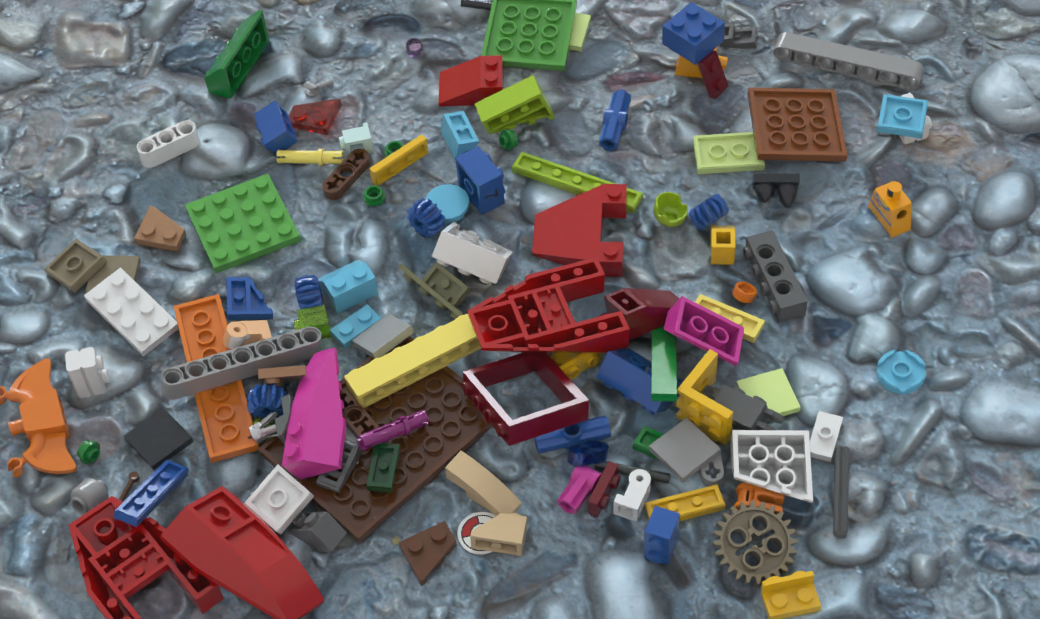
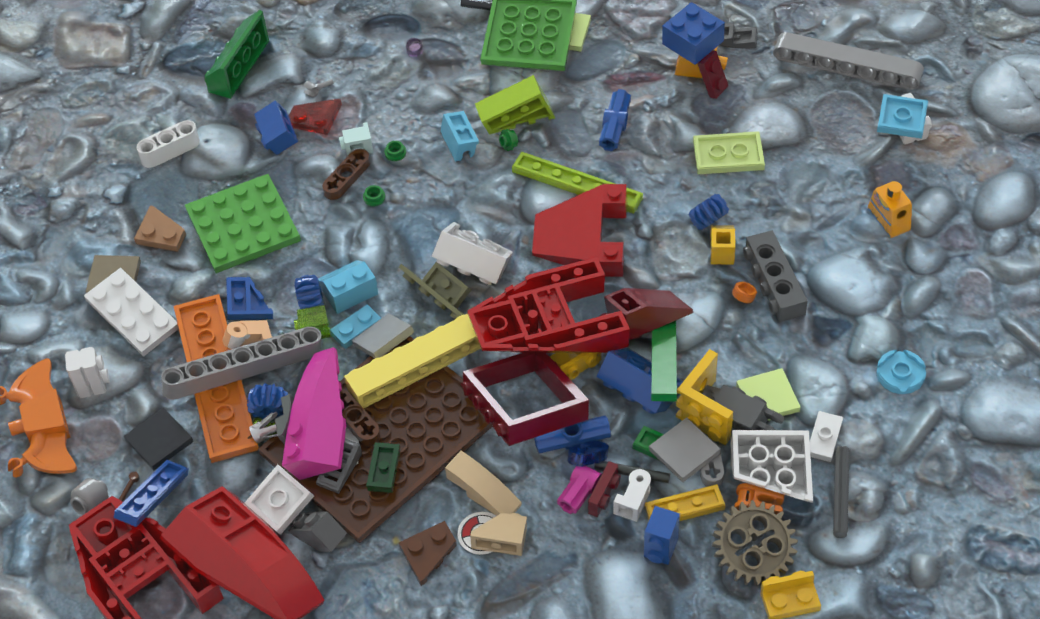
dark tan tile [44,238,107,294] -> none
green plate [77,440,100,464] -> none
medium nougat wing [258,365,306,387] -> none
light yellow pin [276,149,344,166] -> none
magenta pin [357,410,429,451] -> none
yellow tile [369,134,428,186] -> none
blue gear [407,198,446,238] -> none
medium azure tile [425,184,470,224] -> none
red slope [439,55,504,107] -> none
blue brick [455,146,506,215] -> none
lime hair [653,192,688,228] -> none
dark pink slope [664,296,744,366] -> none
light yellow plate [695,294,765,343] -> none
dark orange plate [747,87,848,161] -> none
black tile [752,173,800,208] -> none

